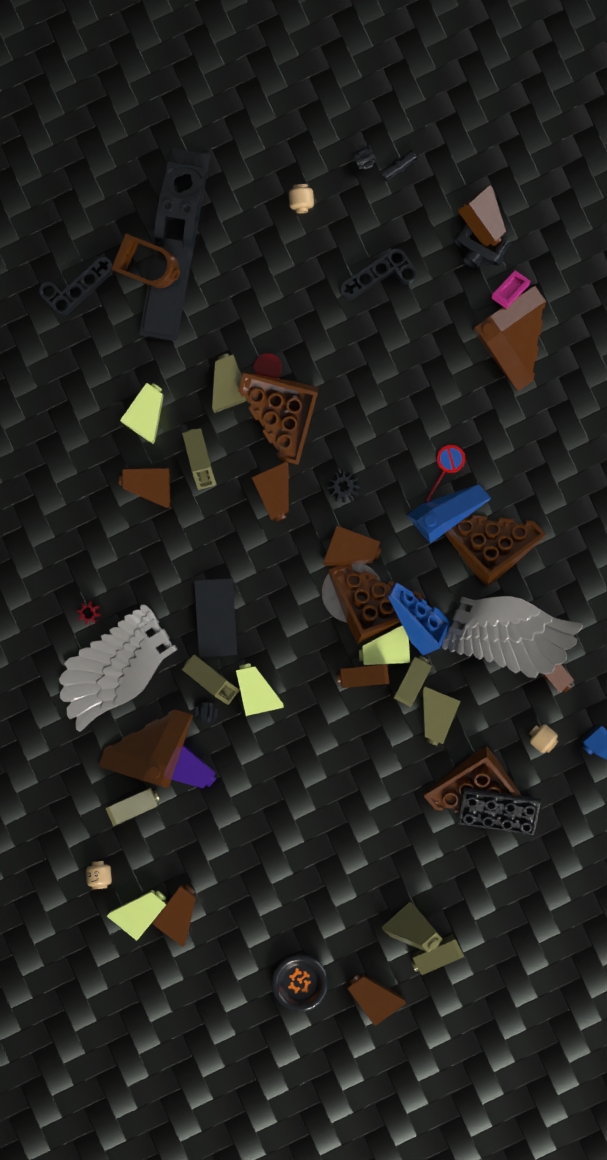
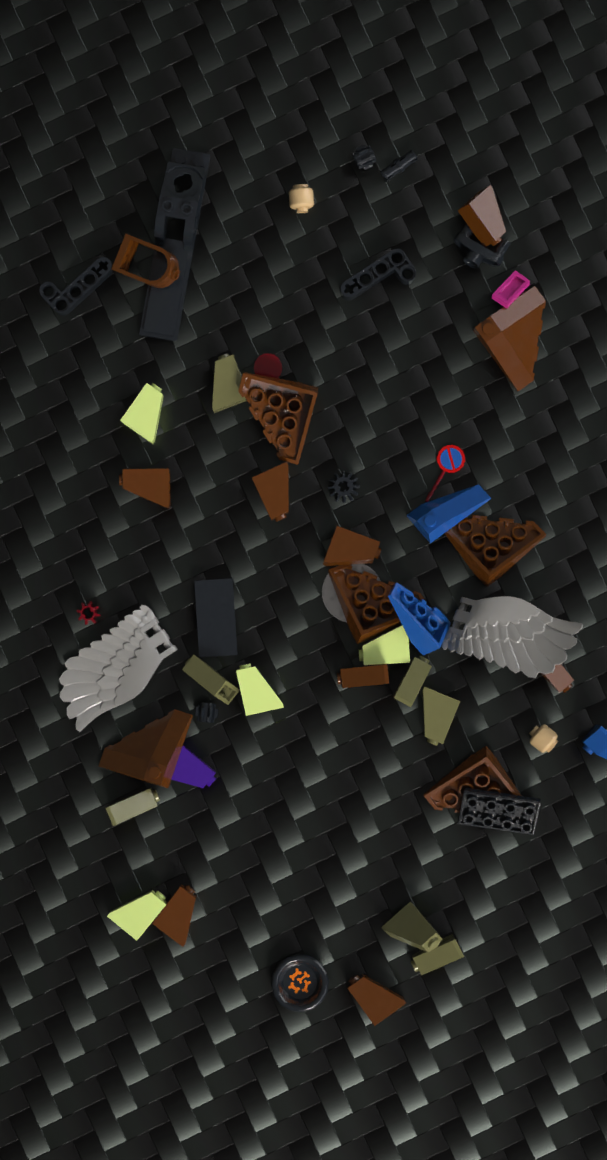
tan head [86,861,112,889] -> none
olive slope [182,428,216,490] -> none

